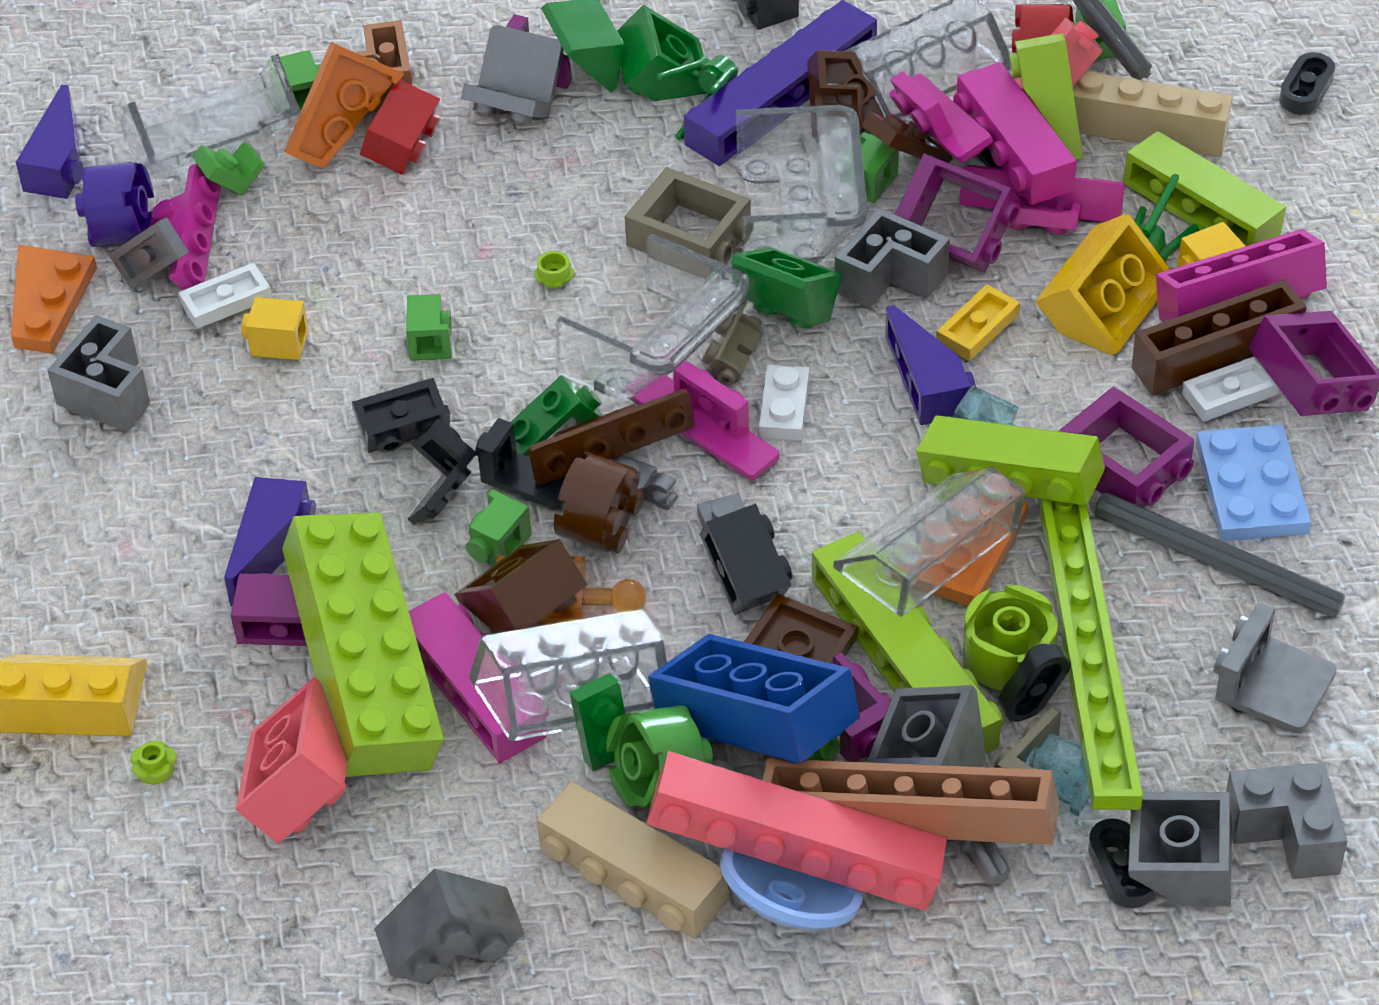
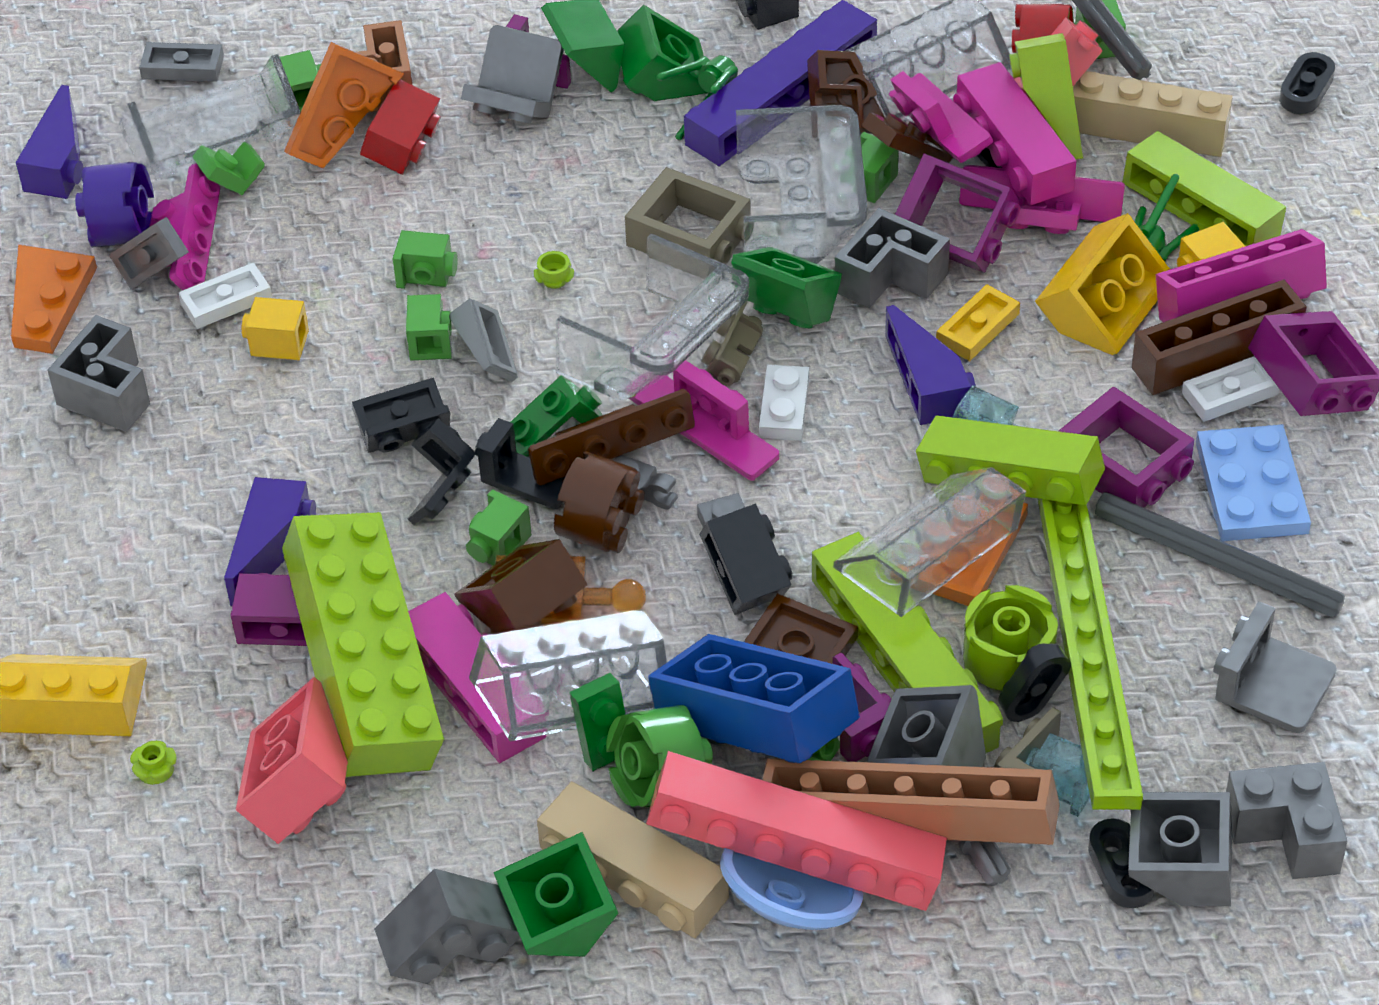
none -> flat silver plate [139,42,224,82]
none -> bright green brick [392,230,458,289]
none -> light grey slope [450,298,518,382]
none -> green slope [493,832,619,957]

